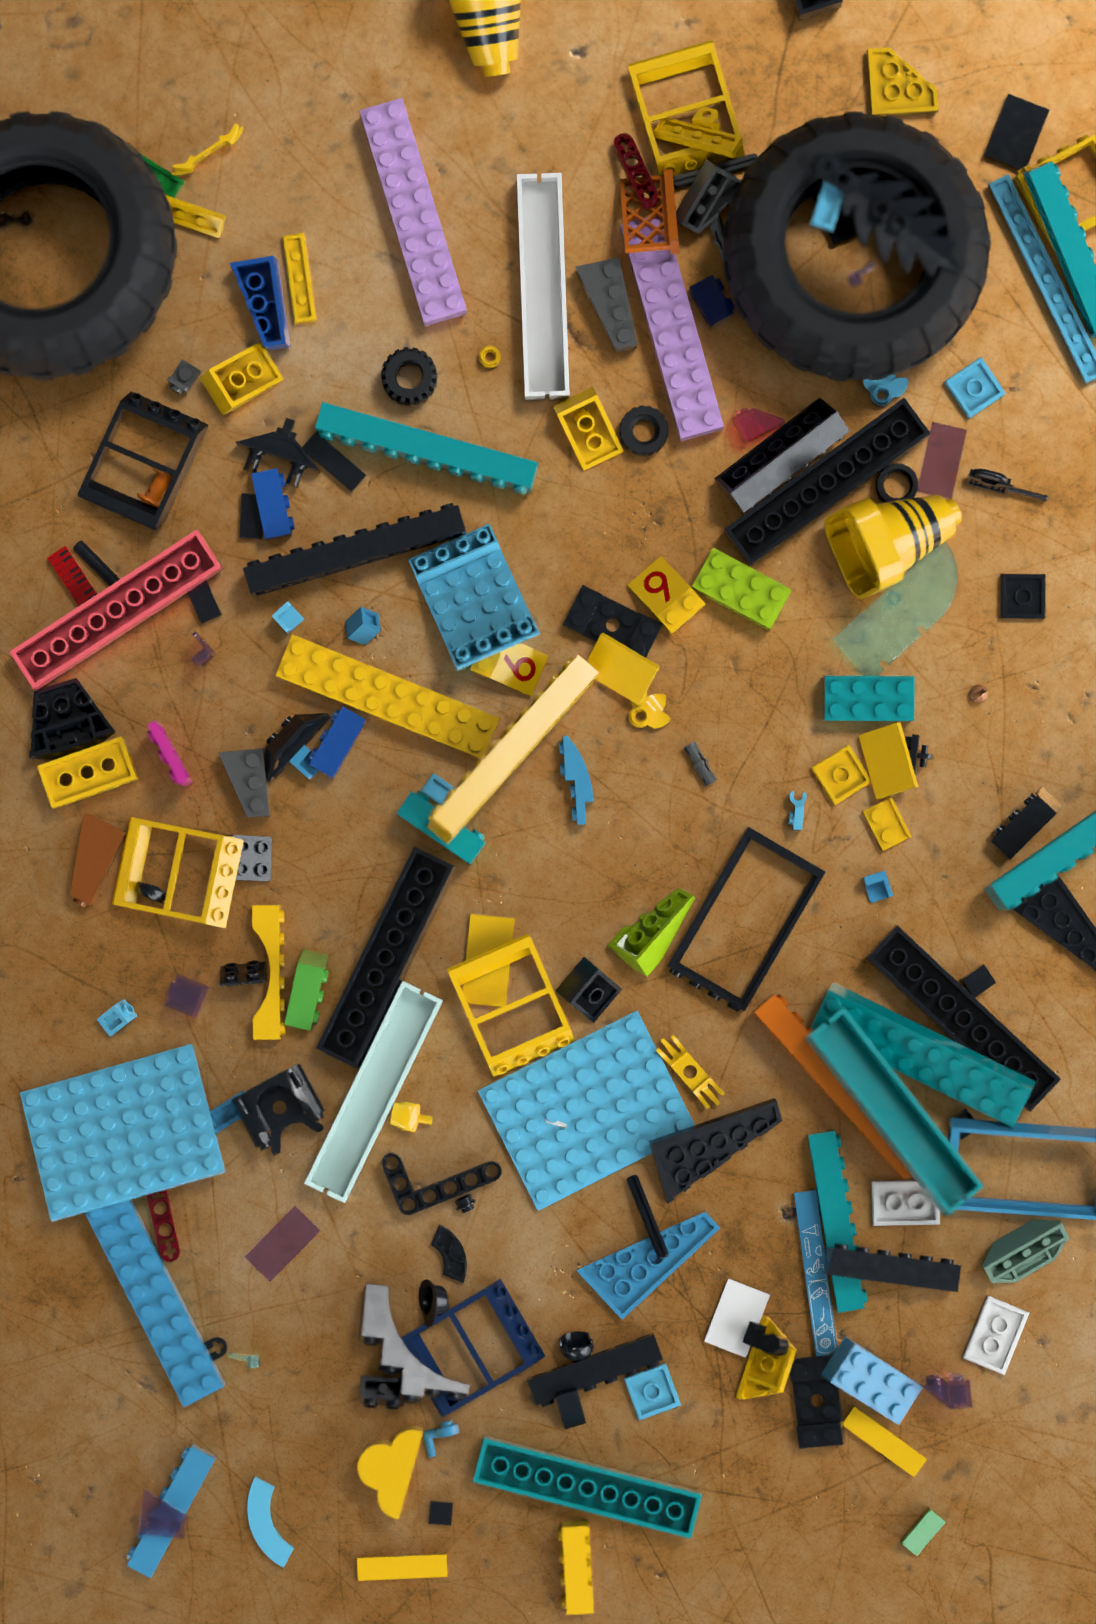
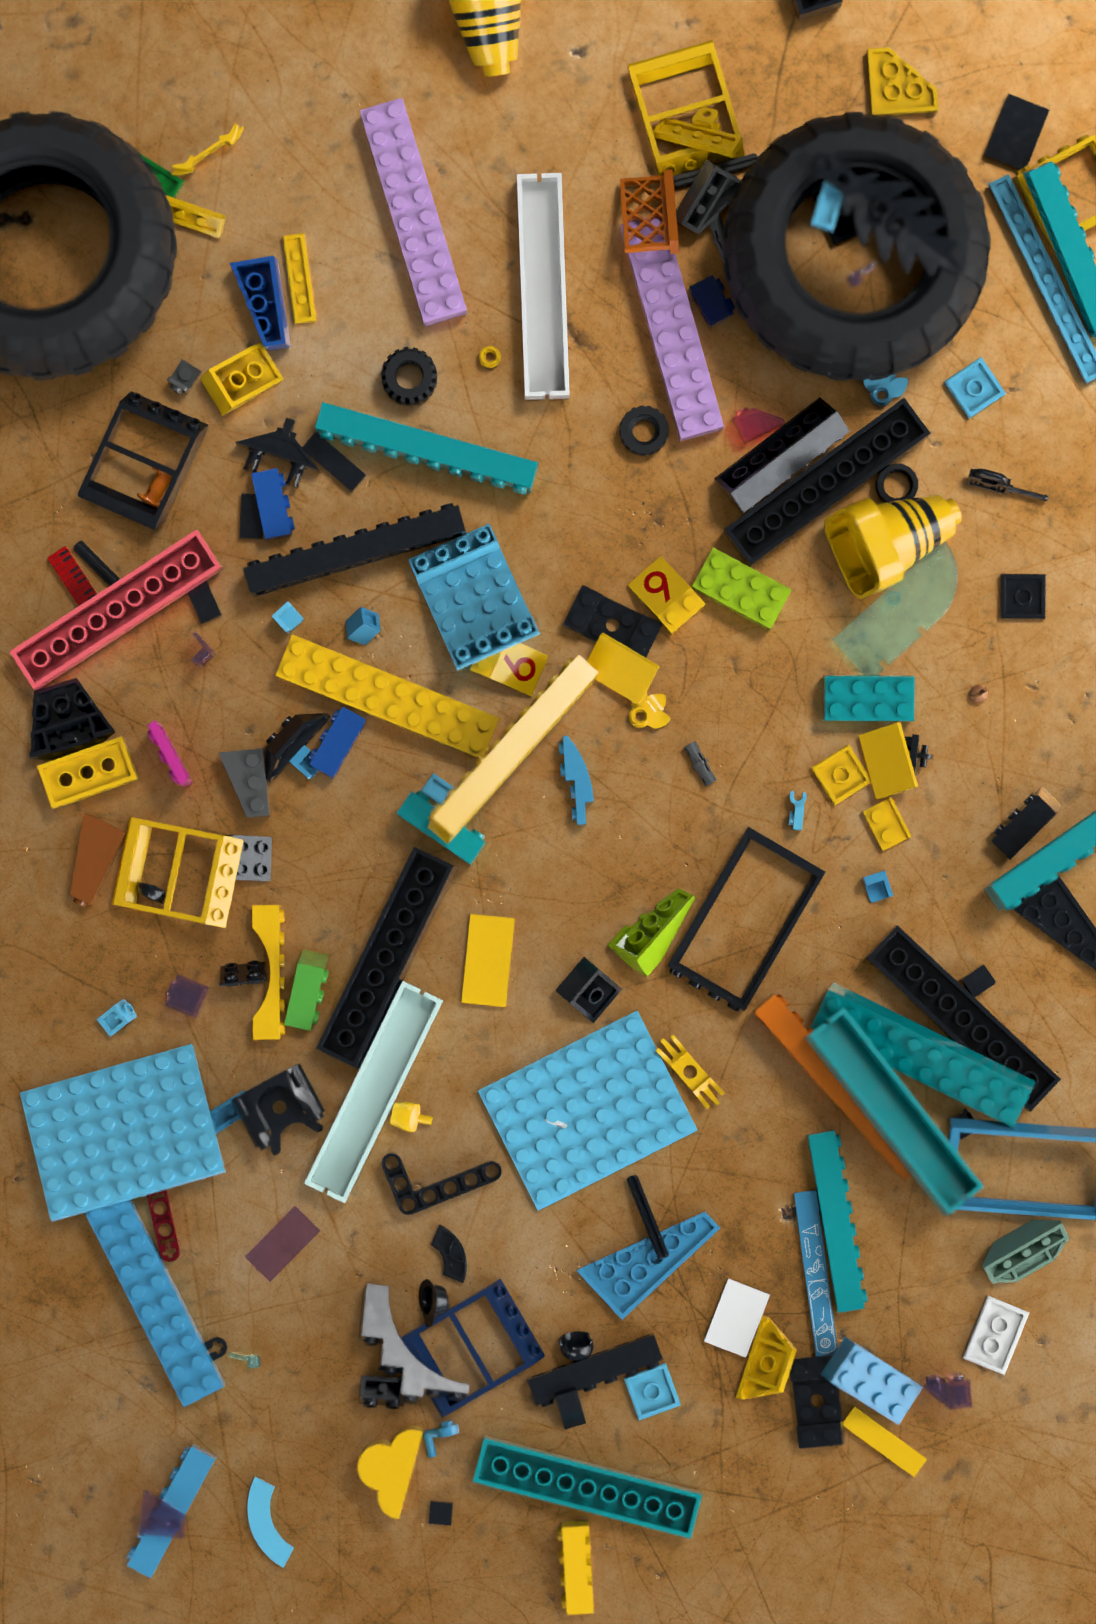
yellow tile [357,1553,448,1581] -> none
yellow window [447,933,575,1077] -> none
black plate [455,1194,476,1213] -> none
yellow slope [553,387,624,470] -> none
dark grey wedge [575,258,638,353] -> none
dark red beam [614,133,658,209] -> none
black wing [649,1098,782,1204] -> none
black leg [742,1321,789,1356] -> none
black brick [823,1244,961,1292] -> none
white tile [871,1180,940,1226] -> none
slope [900,1507,946,1556] -> none
piece [917,422,967,499] -> none

